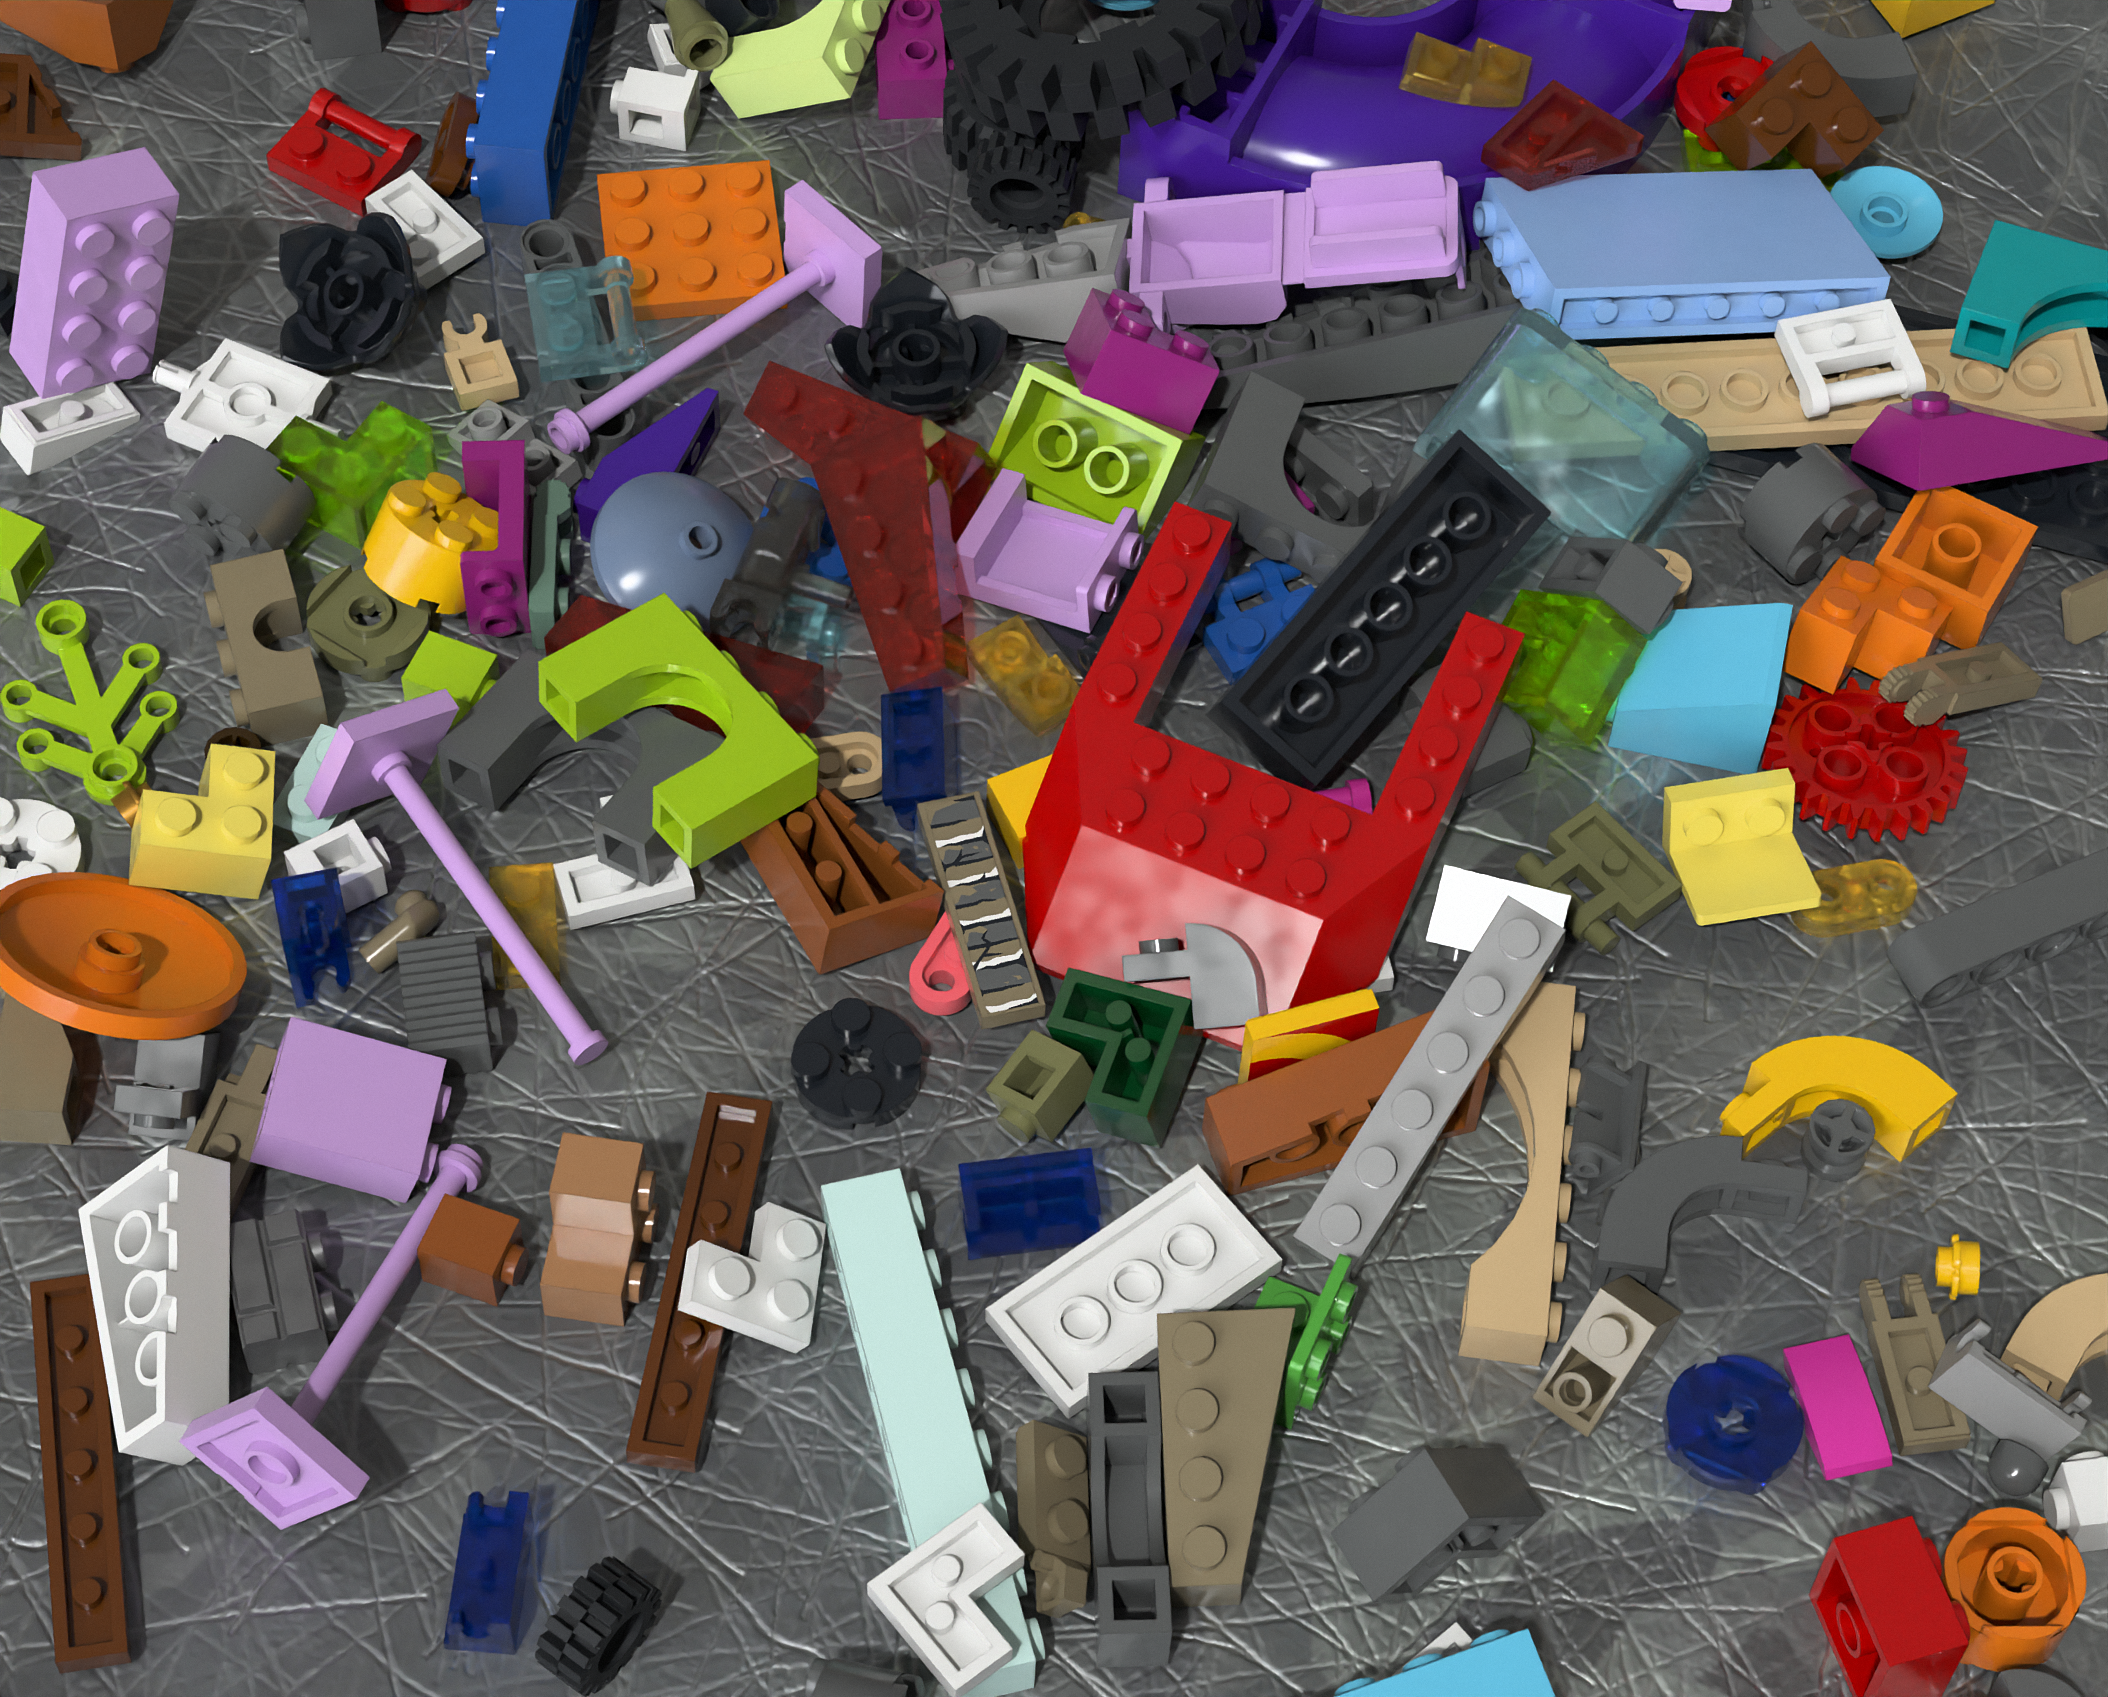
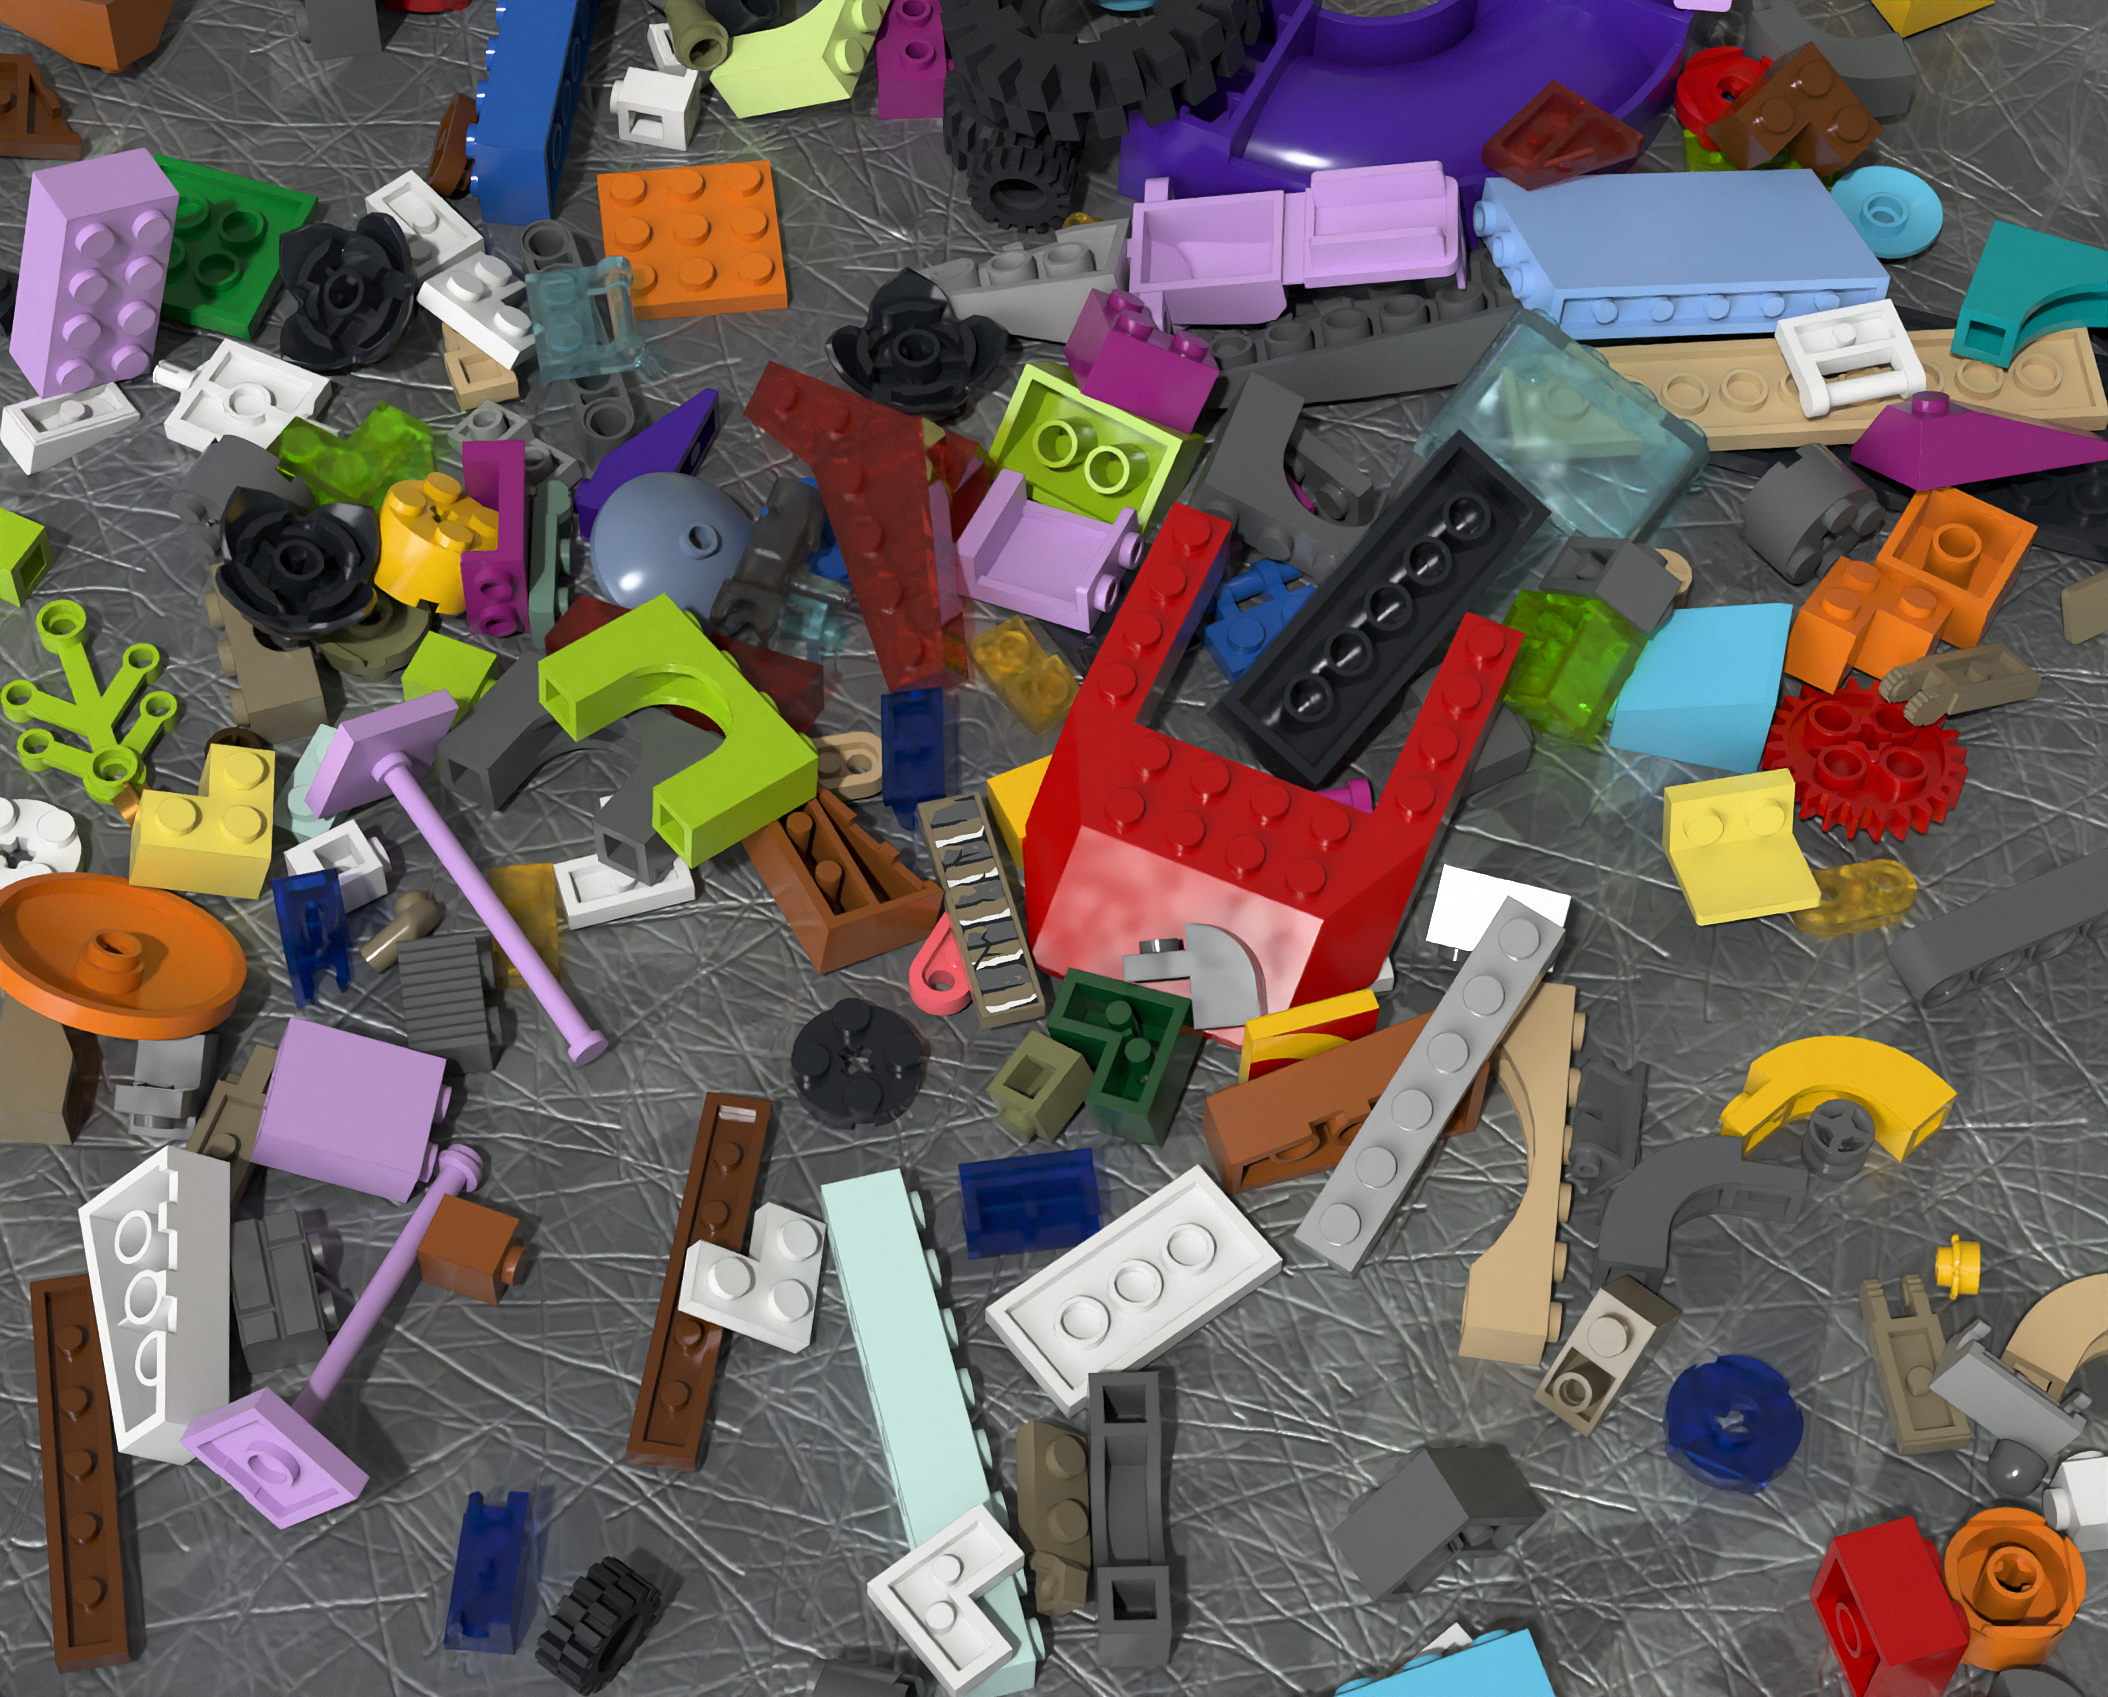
red plate [266,87,422,217] -> none
medium nougat brick [540,1132,659,1327] -> none
lavender tile [547,180,882,454] -> none
dark tan wedge [1157,1308,1296,1608] -> none
bright green bracket [1254,1253,1358,1430] -> none
clear yellow slope [1398,32,1532,108] -> none
olive plate [1514,801,1683,955] -> none
dark pink slope [1783,1334,1893,1481] -> none
none -> green plate [153,153,320,341]
none -> black brick [215,486,381,648]
none -> white plate [415,251,547,371]

